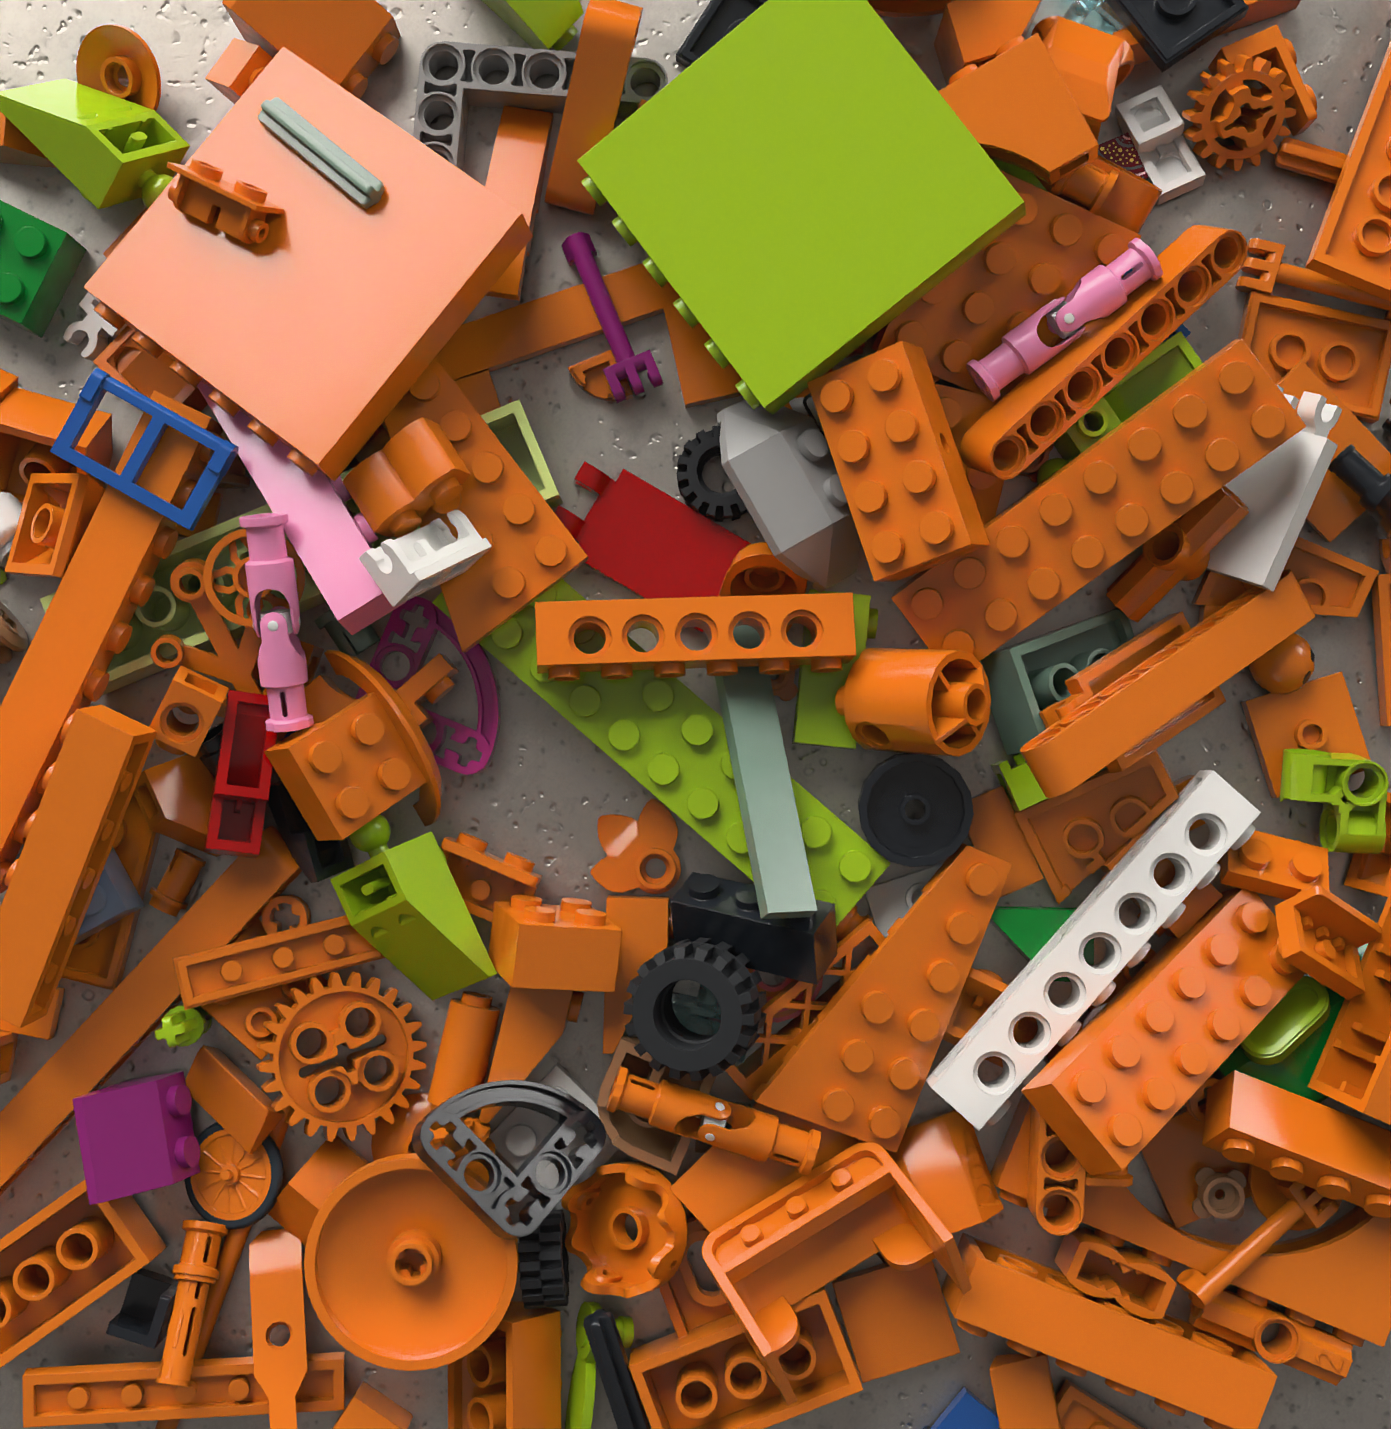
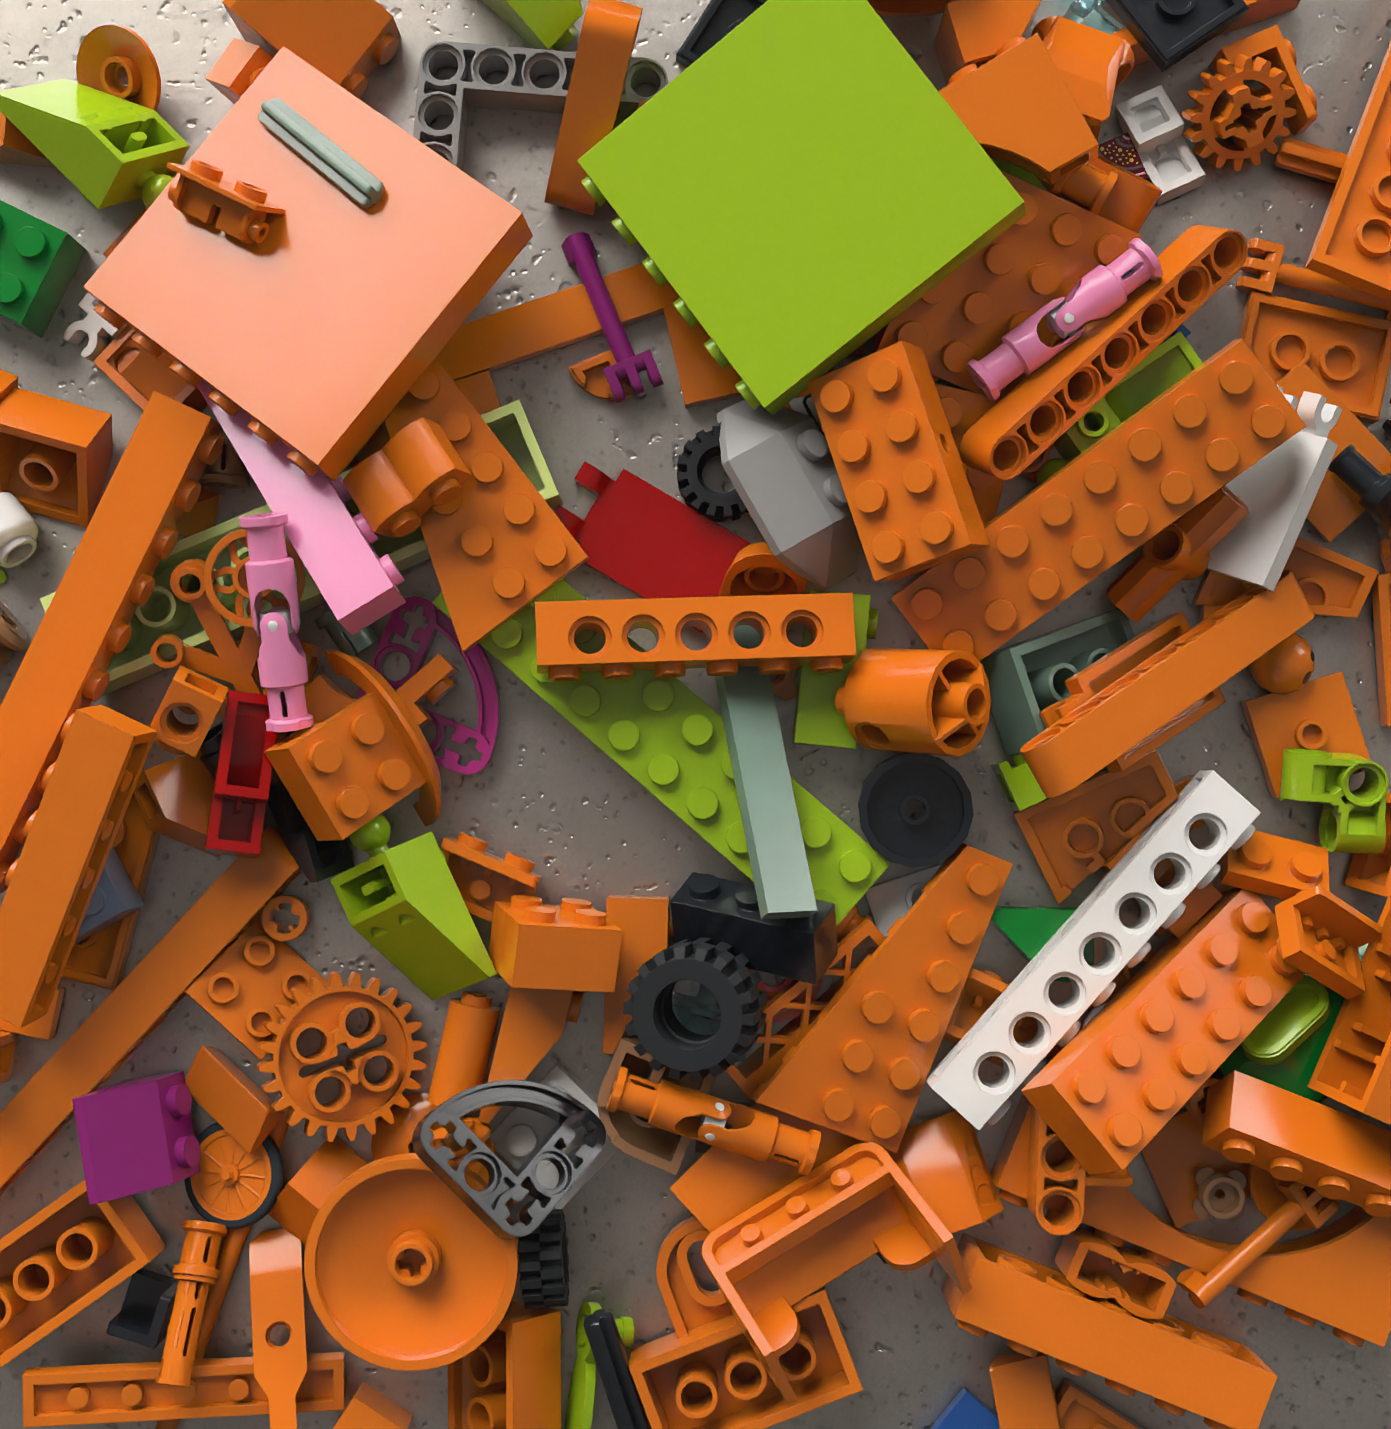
orange slope [4,473,106,578] -> none
blue window [50,368,238,531] -> none
orange pin [149,848,206,917] -> none
lime axle [155,1005,212,1048] -> none
orange tile [172,915,385,1010] -> none
white hinge [359,509,492,607] -> none
orange slope [485,106,554,301] -> none
orange plate [561,1161,688,1298] -> none
orange plate [590,799,681,894] -> none
orange tile [832,1260,960,1383] -> none
orange tile [968,785,1044,898] -> none
orange piece [1188,1289,1353,1386] -> none

